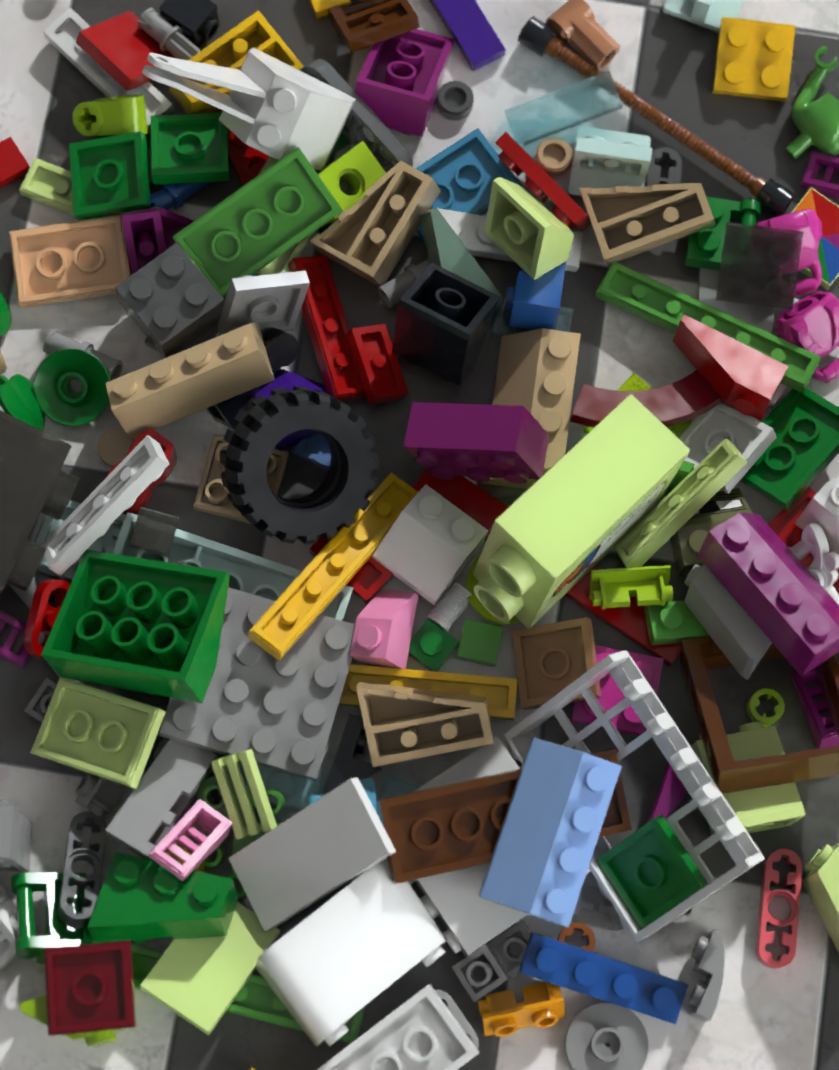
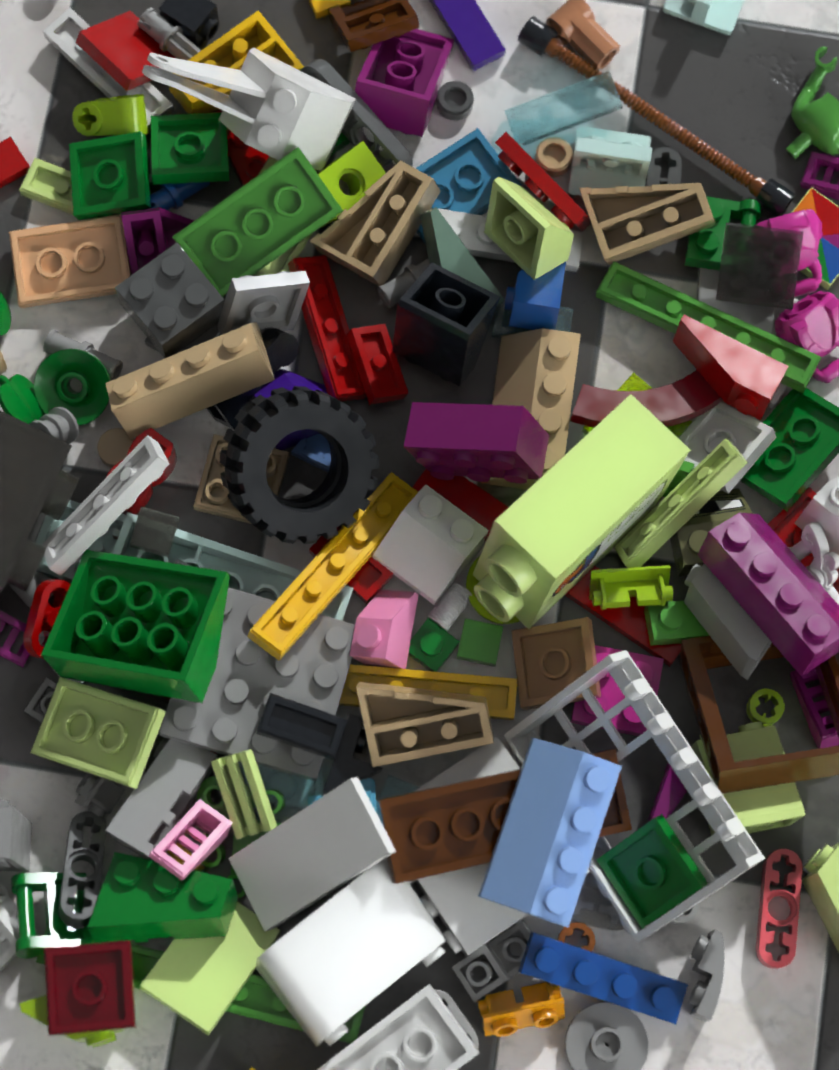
yellow plate [712,17,796,102] -> none
none -> light grey bush [26,407,79,454]
none -> black tile [256,693,348,761]

